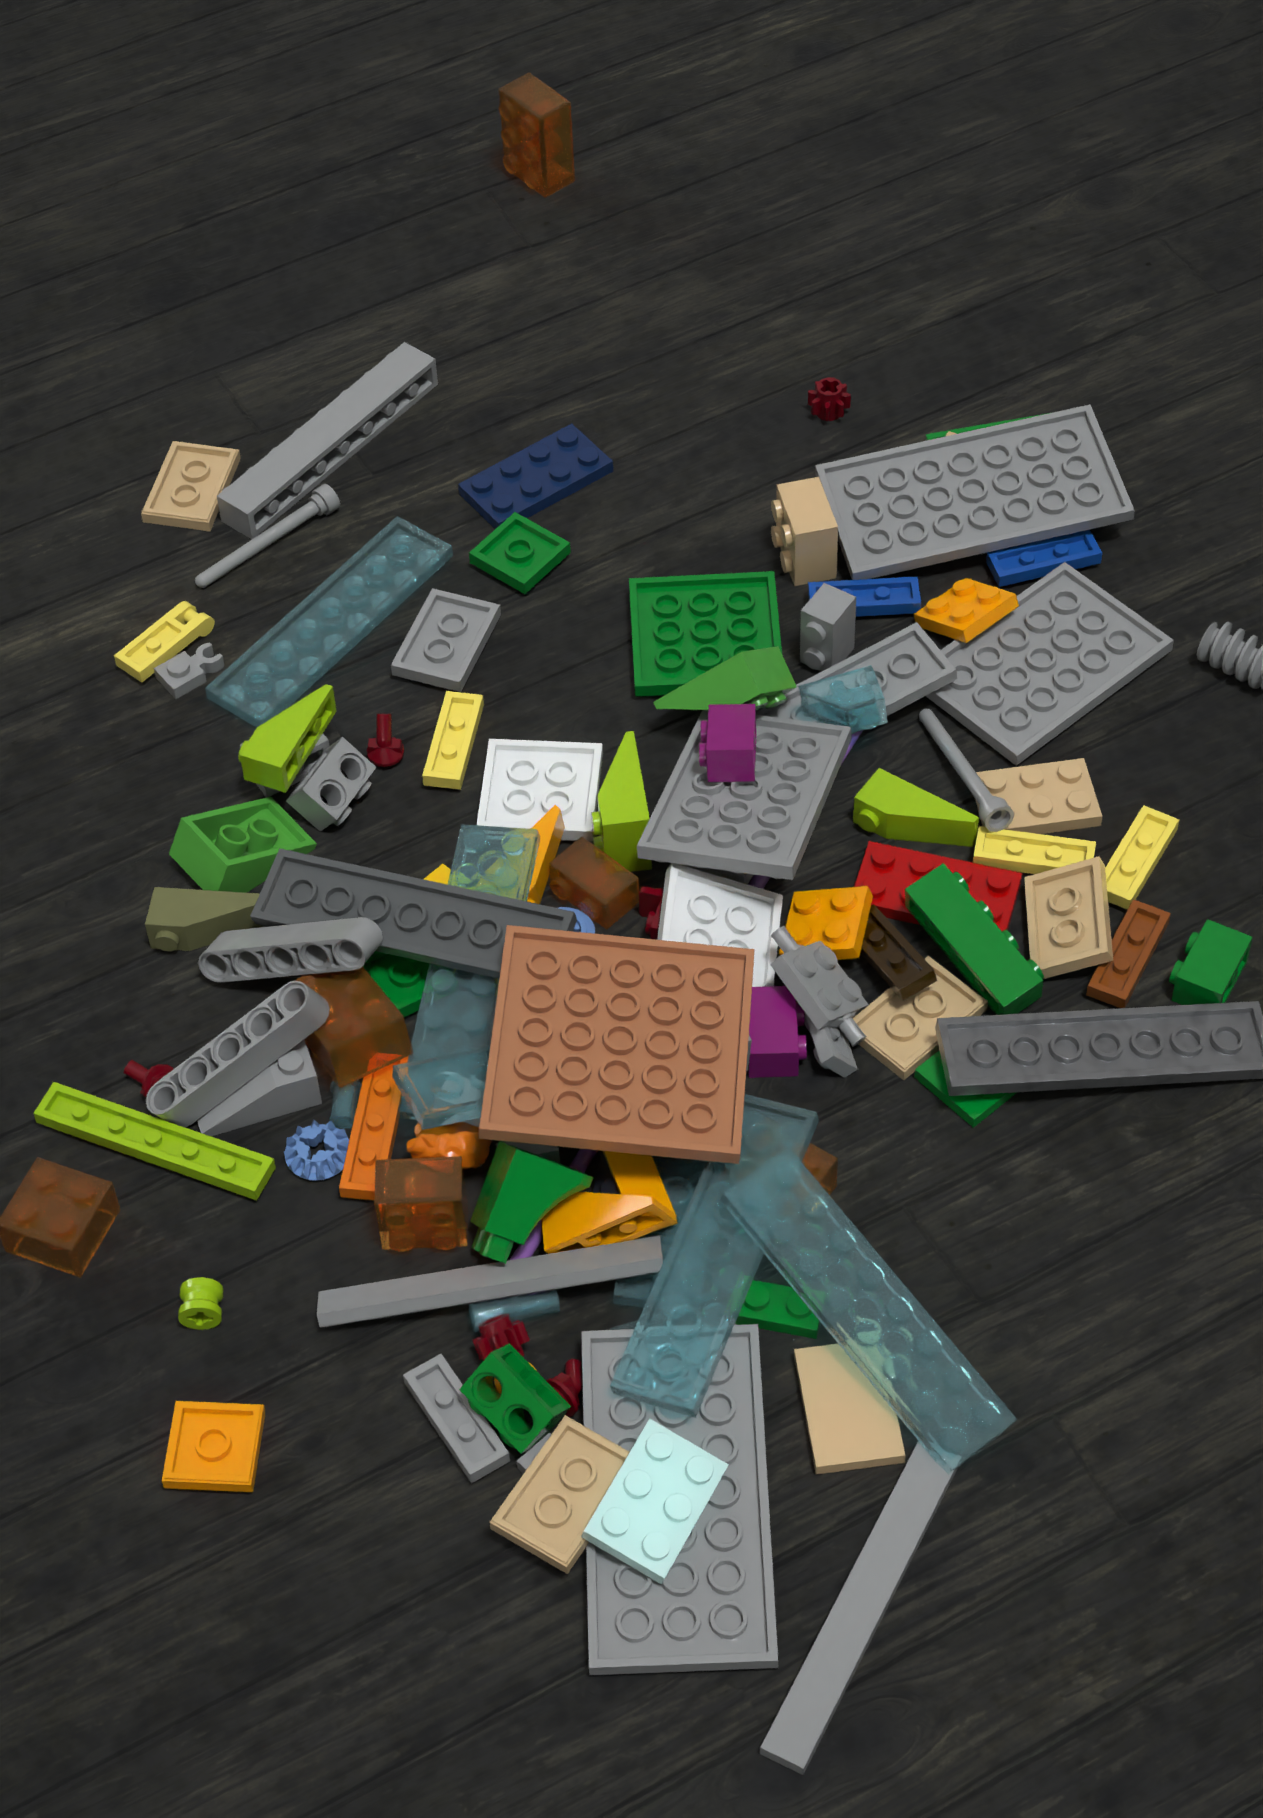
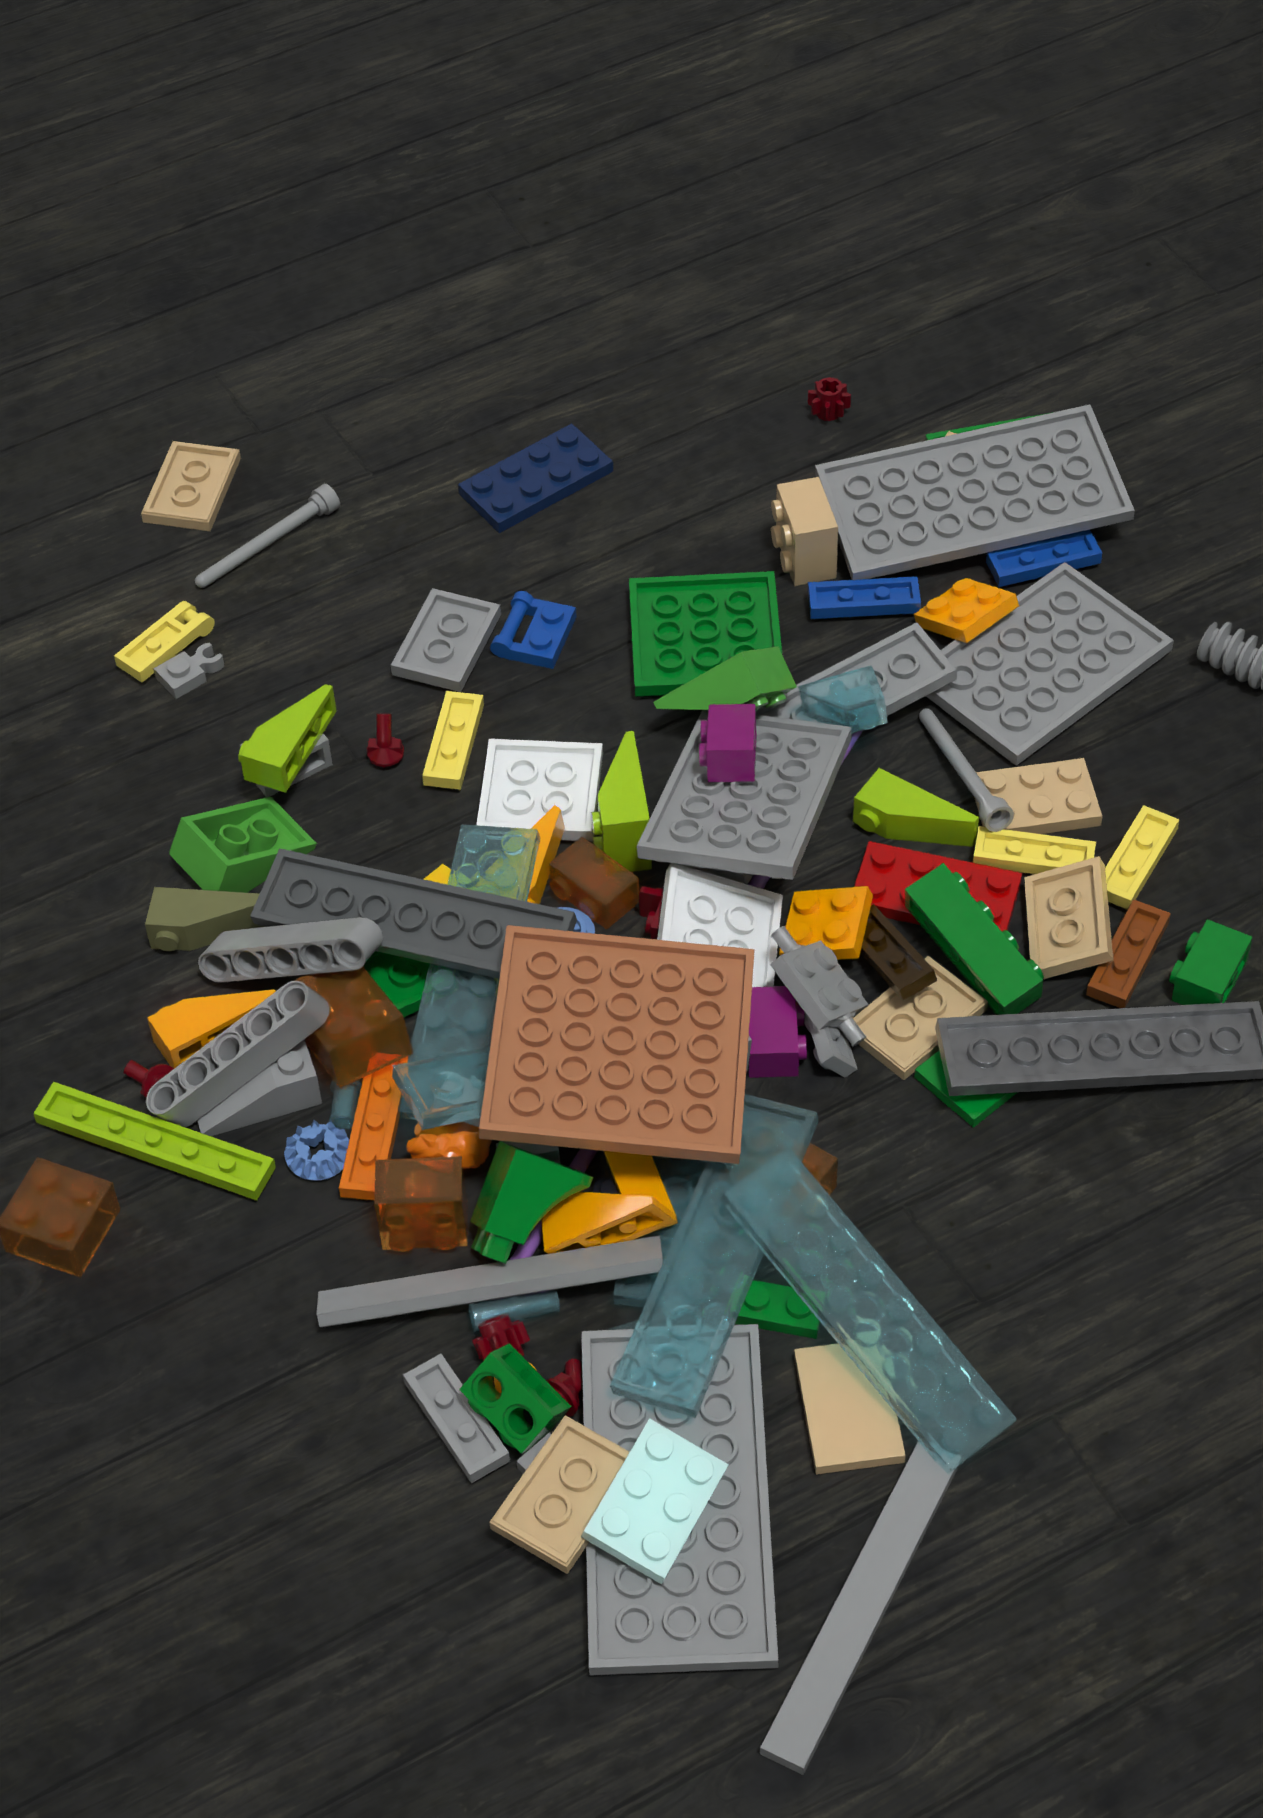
light orange plate [162,1401,266,1492] -> none
lime wheel [178,1277,224,1330] -> none
clear light blue plate [205,516,453,727] -> none
light grey brick [217,342,438,539] -> none
light grey brick [286,737,376,831] -> none
green plate [469,512,571,594] -> none
clear orange brick [499,72,575,198] -> none
light grey brick [800,583,856,671] -> none
none -> light orange slope [147,989,276,1069]
none -> blue plate [490,591,577,669]

